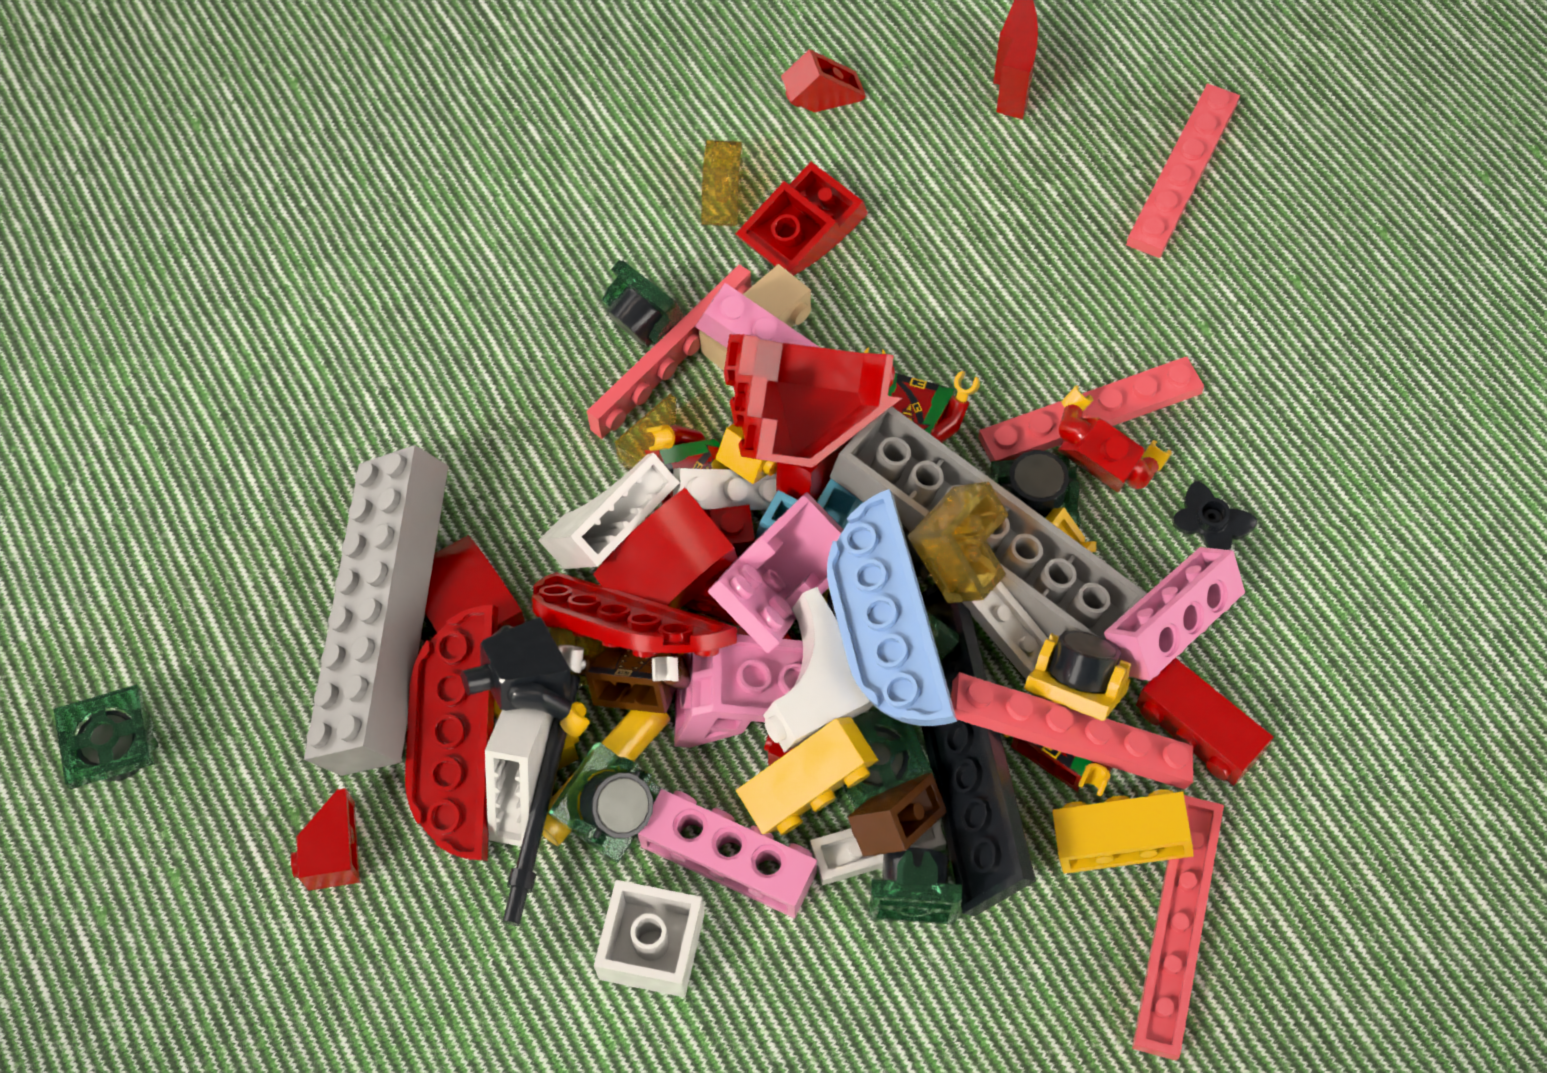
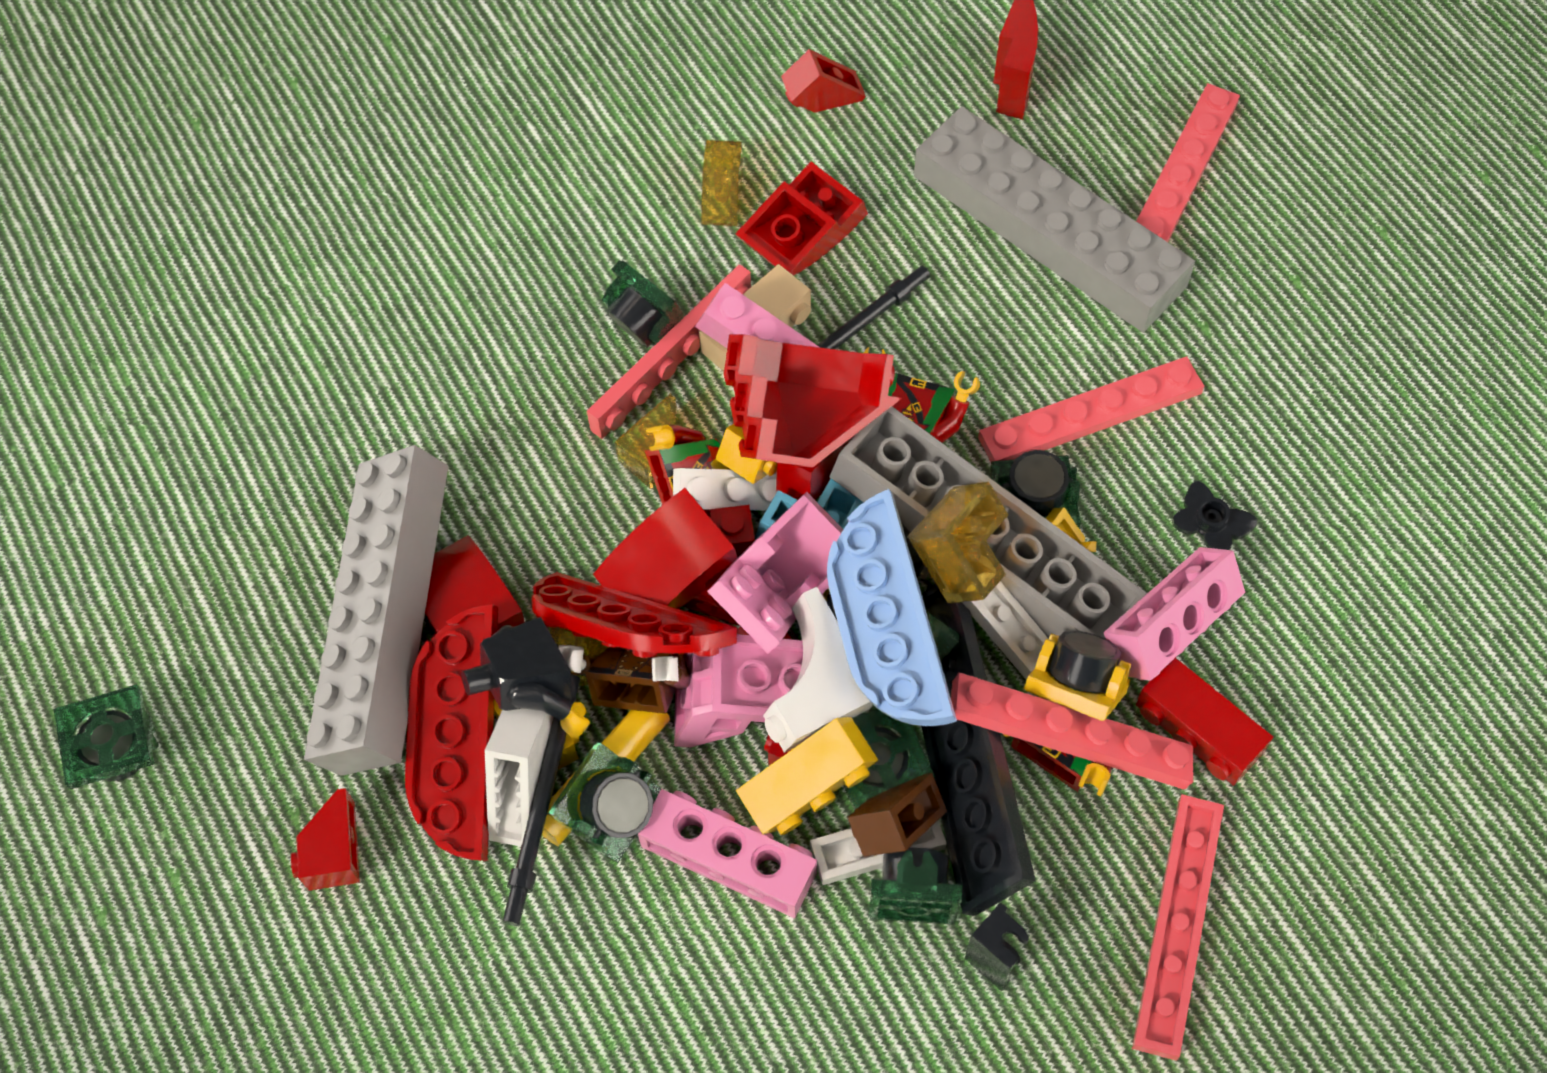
white arch [538,453,680,569] -> none
white brick [594,880,705,997] -> none
yellow brick [1052,789,1194,874] -> none
red torso [1057,385,1172,493] -> none
none -> black bar [817,265,930,350]
none -> light grey brick [914,106,1195,333]
none -> black hinge [964,902,1029,992]

